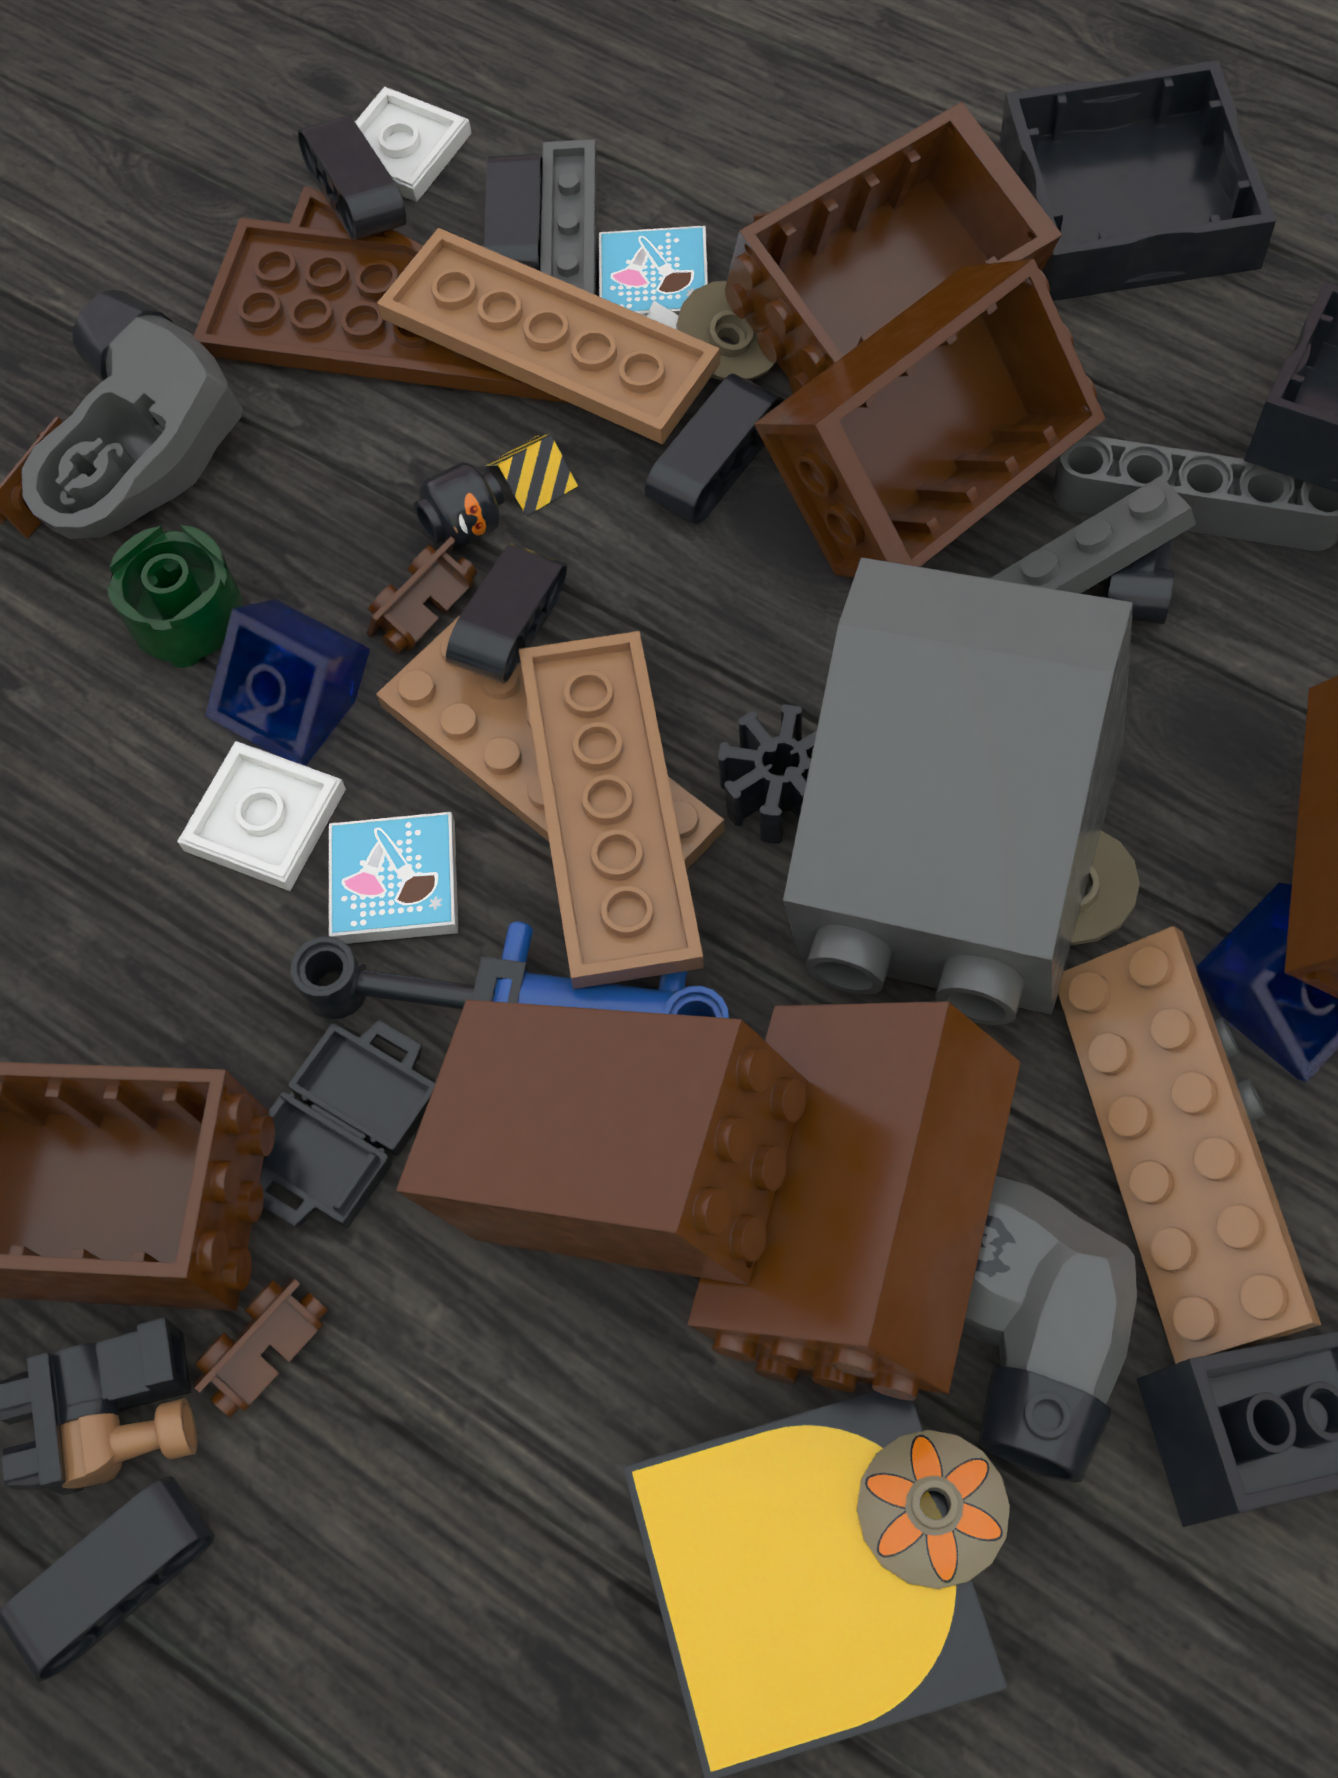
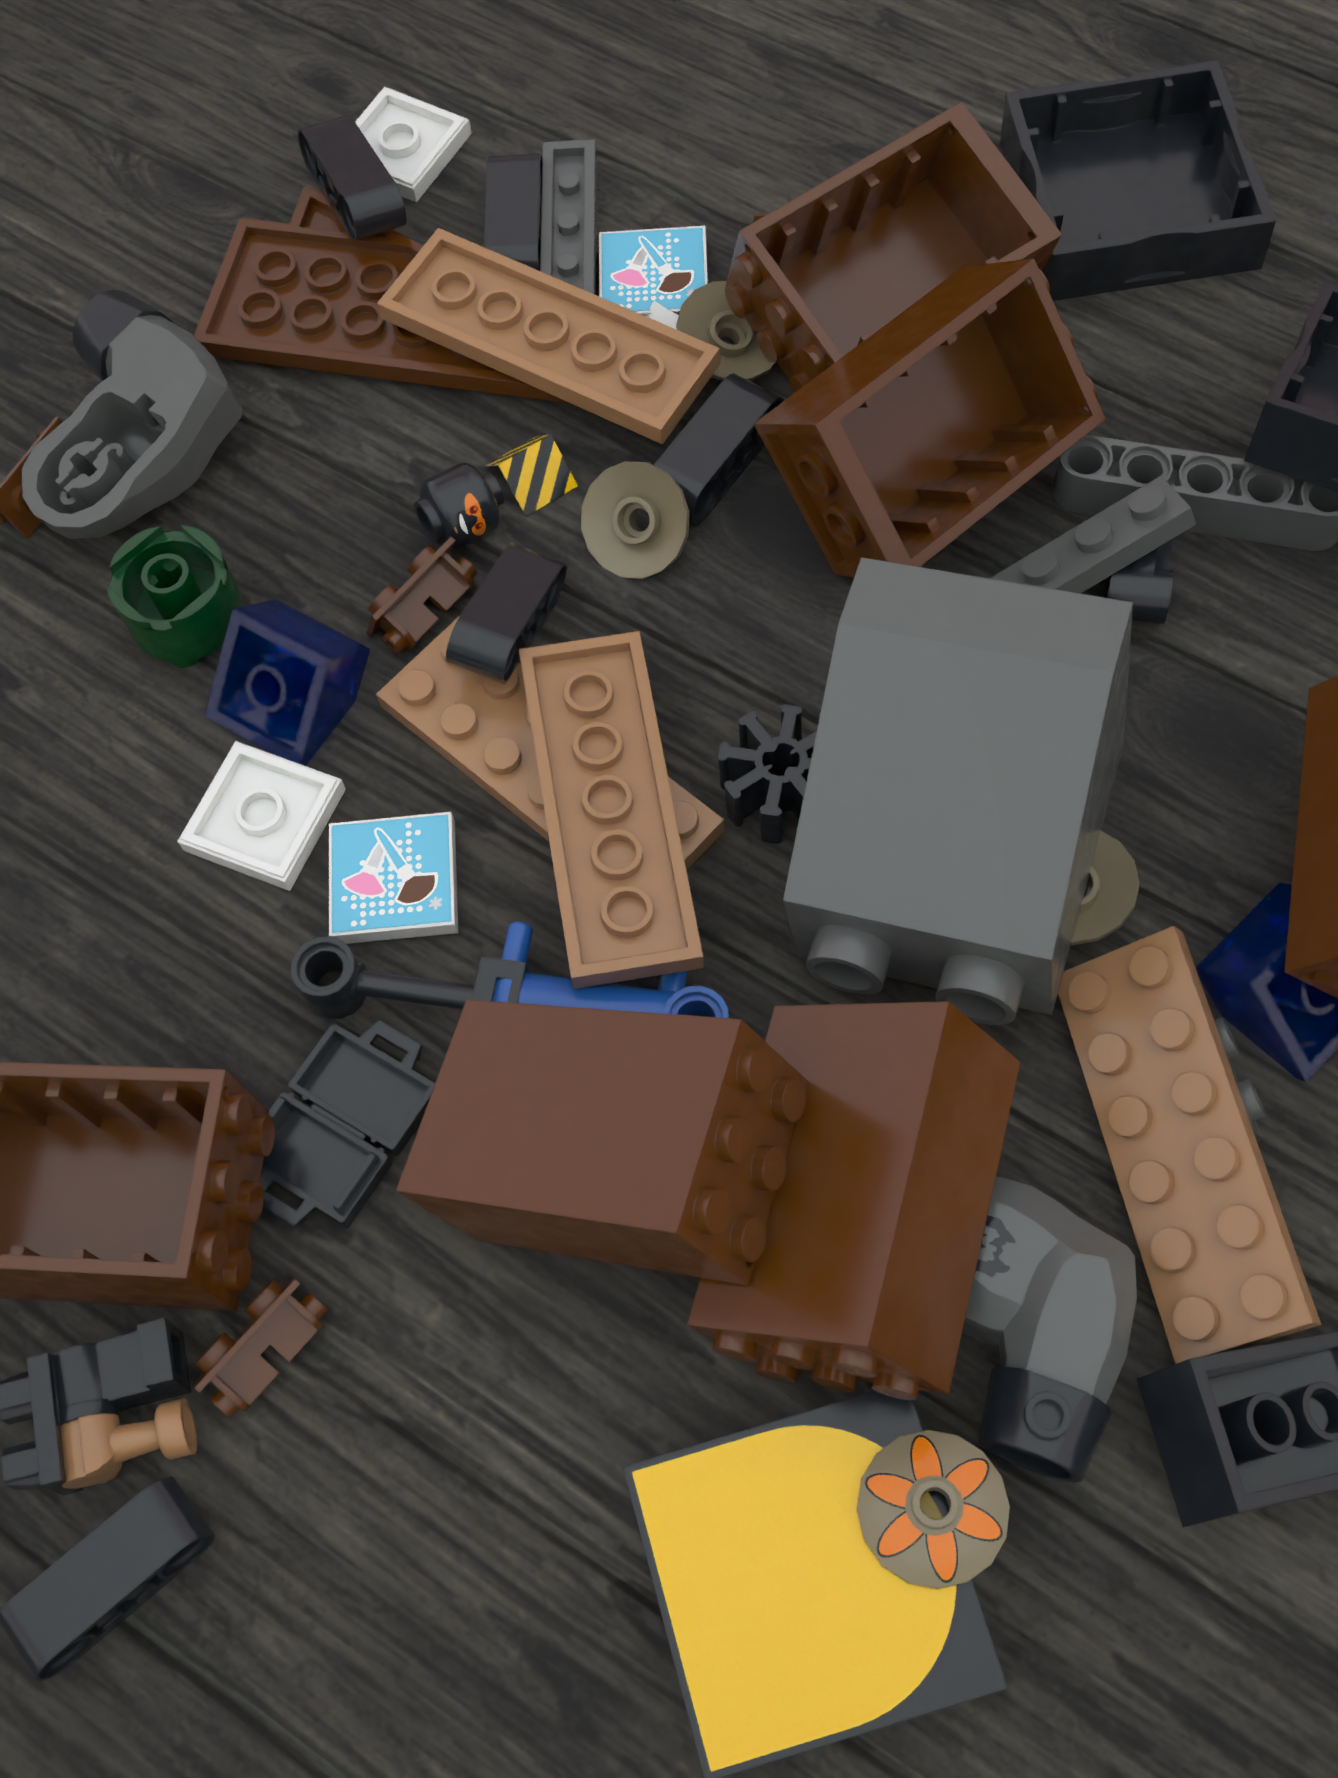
none -> dark tan dish [581,461,690,579]

